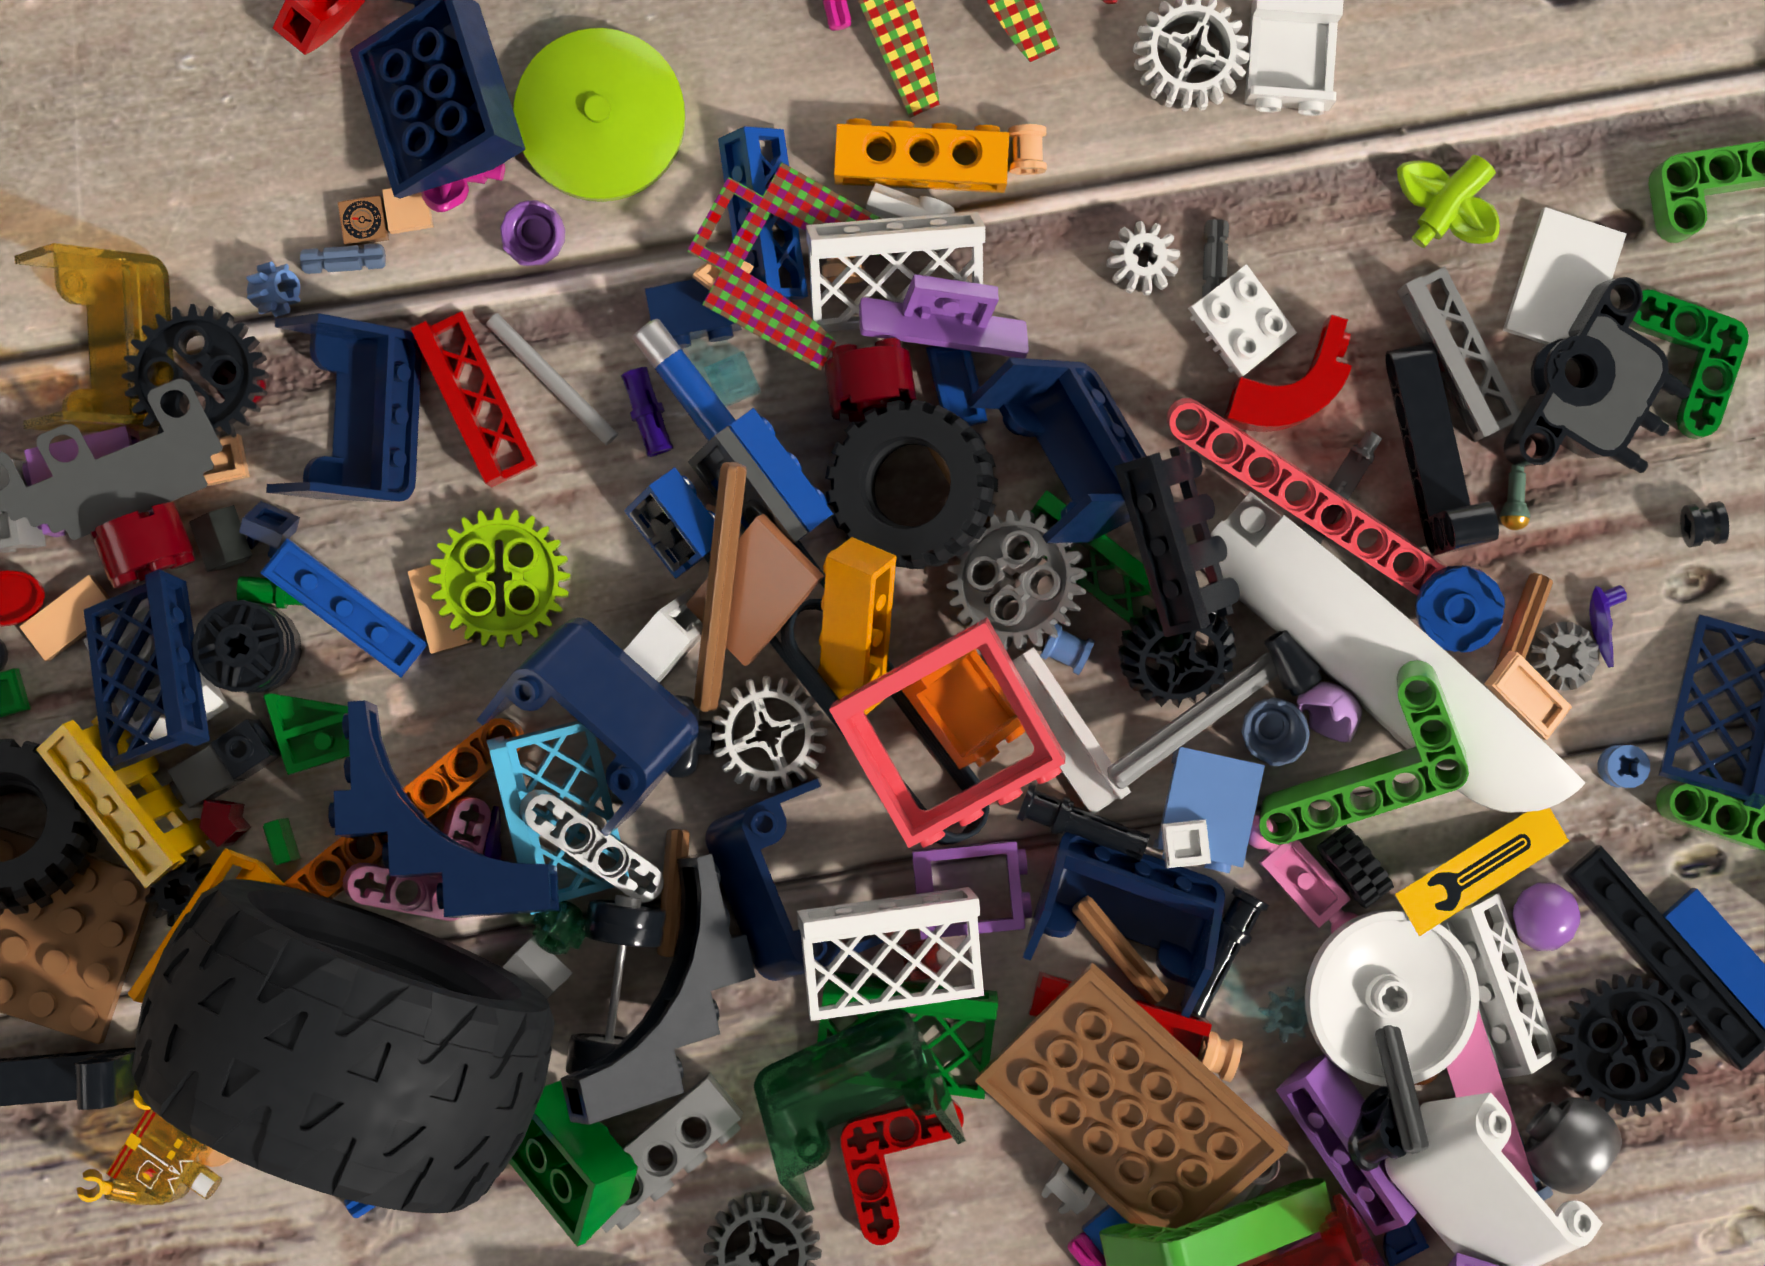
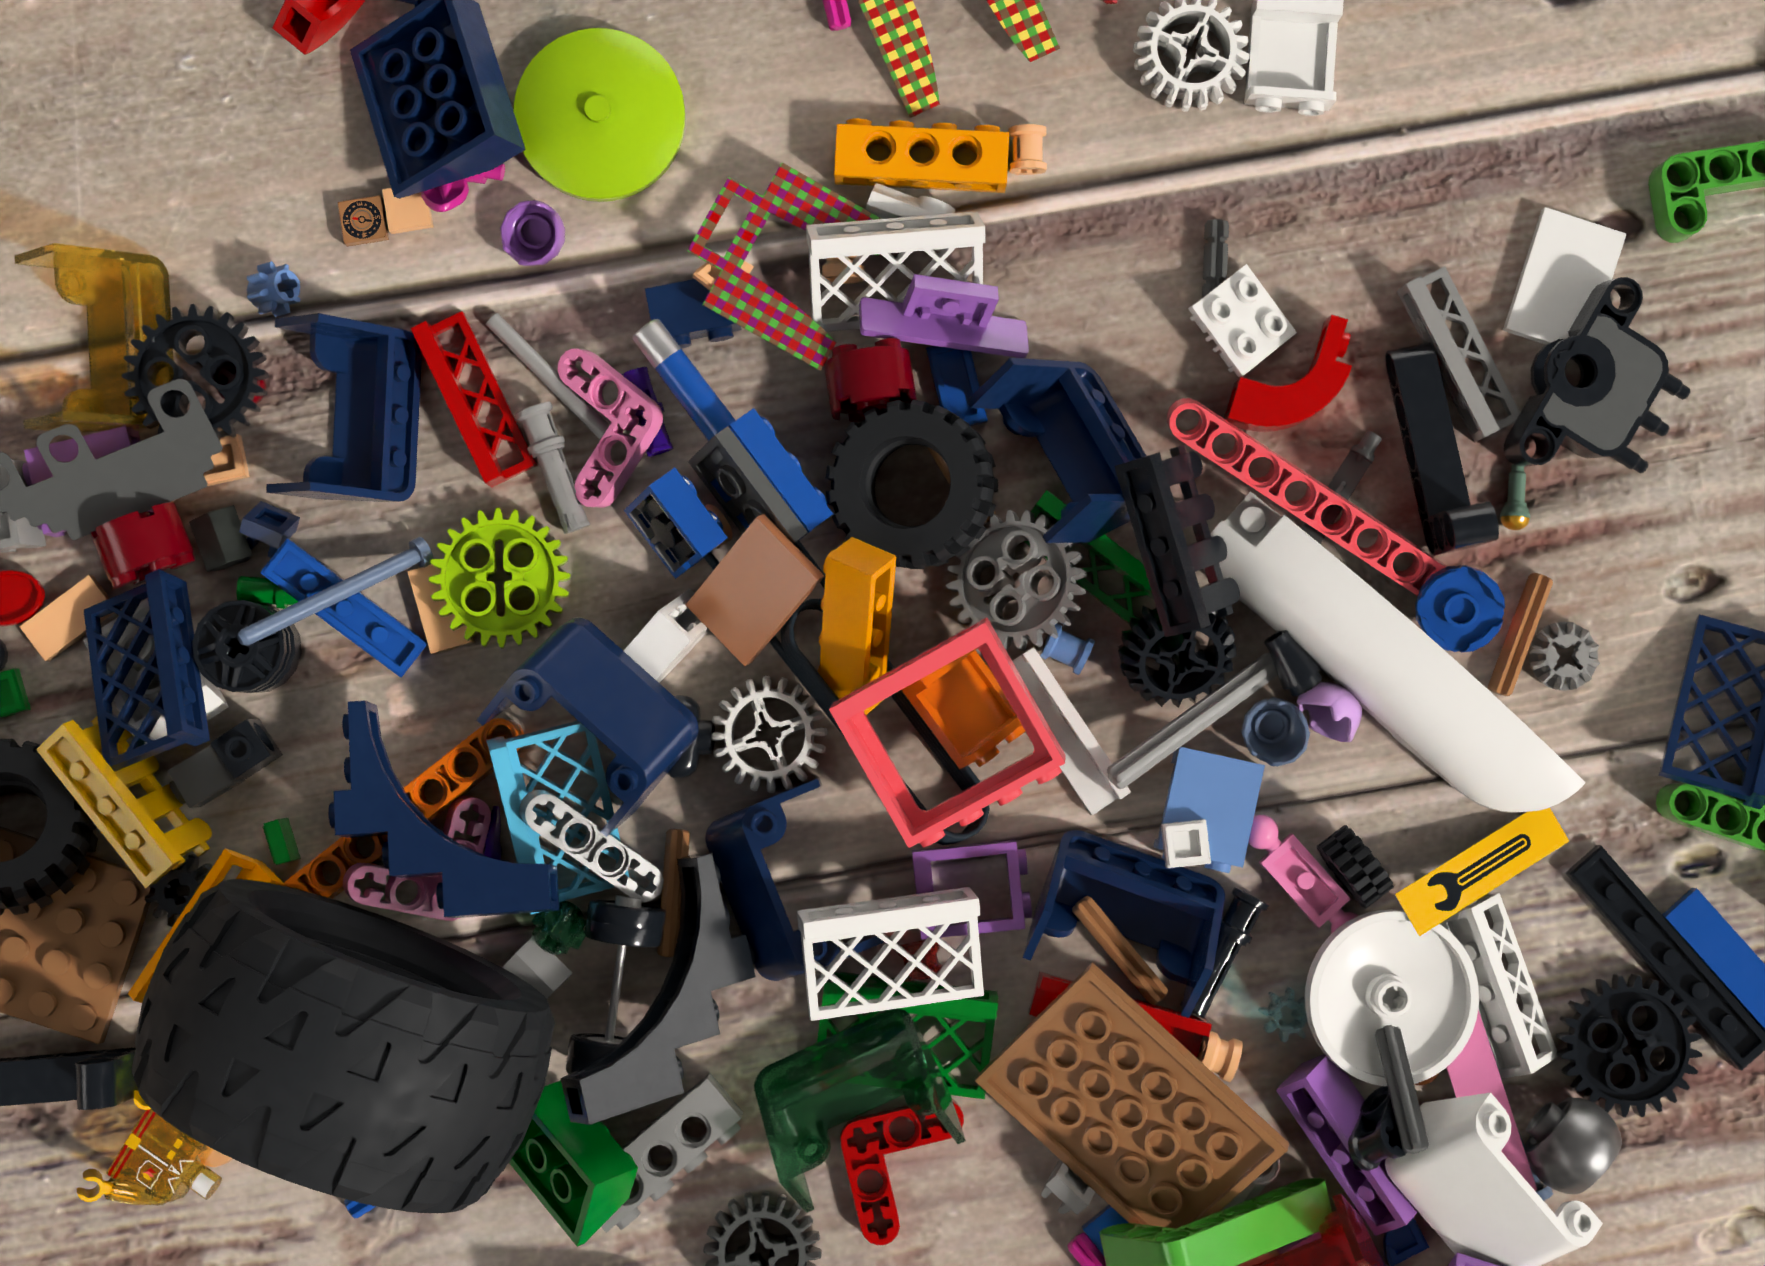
dark red piece [199,799,251,848] -> none
green wing [264,693,350,775] -> none
sand blue axle [300,244,386,274] -> none
medium nougat axle [694,462,747,712] -> none
clear light blue tile [704,351,761,407] -> none
blue fence [718,126,808,300] -> none
black pin [1017,783,1150,861] -> none
white gear [1106,221,1180,296] -> none
bright green beam [1259,660,1469,845] -> none
lime plant [1397,155,1500,248] -> none
light nougat tile [1484,651,1572,740] -> none
medium lavender hair [1512,883,1580,951] -> none
dark purple bar [1589,585,1627,668] -> none
medium blue wheel [1597,745,1650,788] -> none
green beam [1629,289,1749,439] -> none
black wheel [1680,501,1730,548] -> none
none -> sand blue bar [237,537,434,646]
none -> light grey pin [515,402,590,534]
none -> bright pink beam [558,349,663,508]

